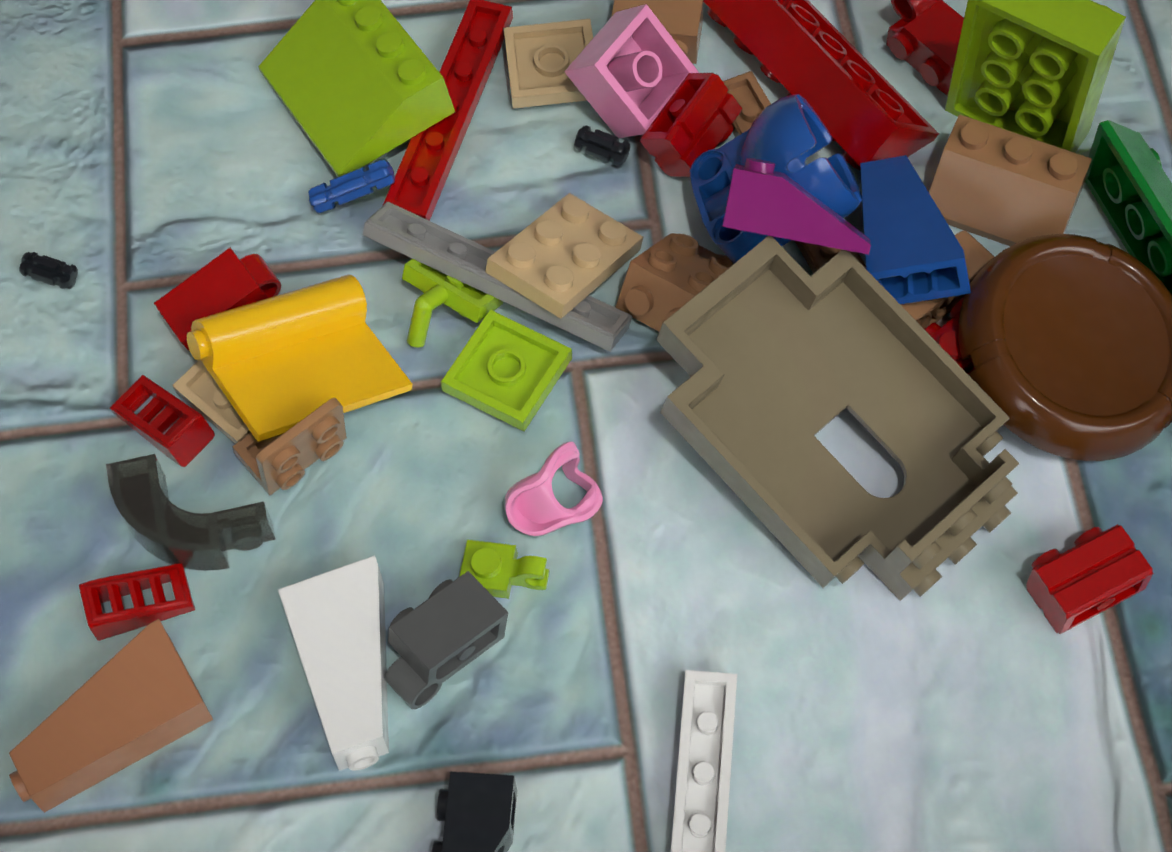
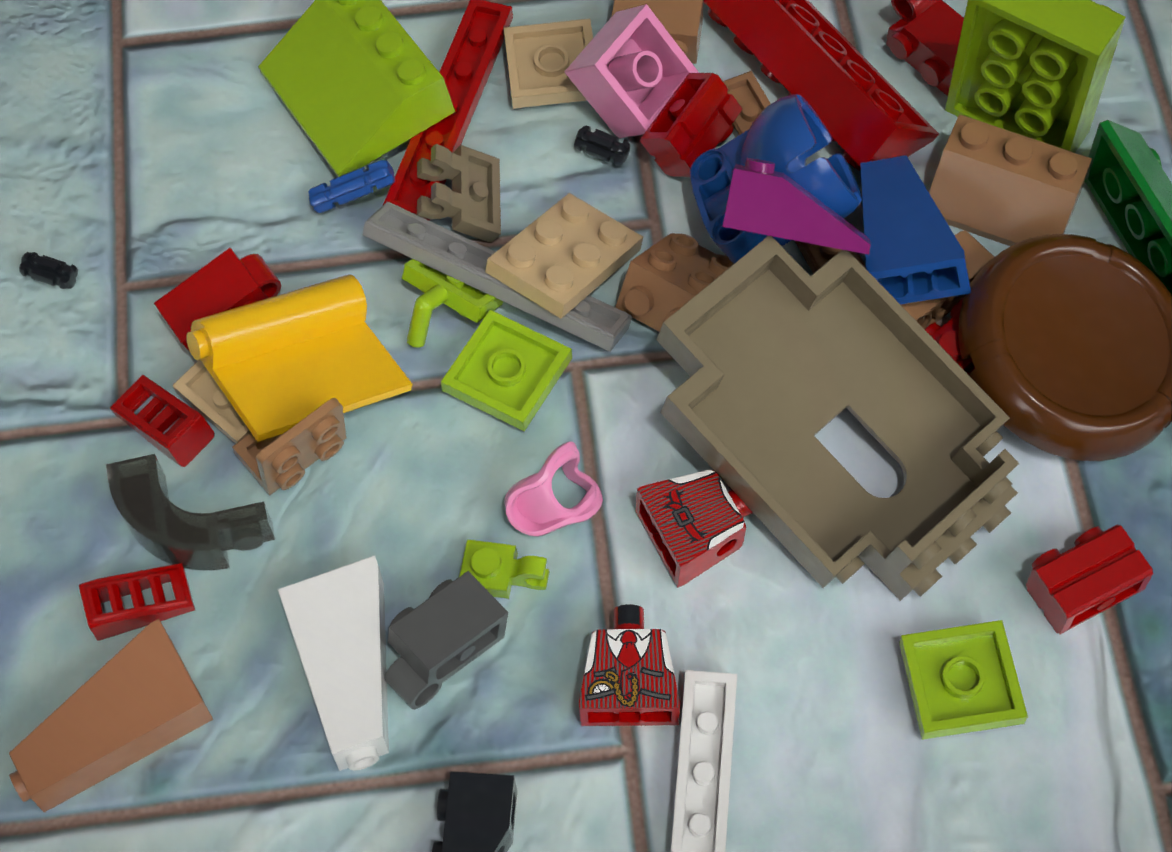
none -> dark tan plate [417,144,501,243]
none -> torso [579,604,680,726]
none -> red torso [635,469,753,588]
none -> lime plate [899,620,1028,740]

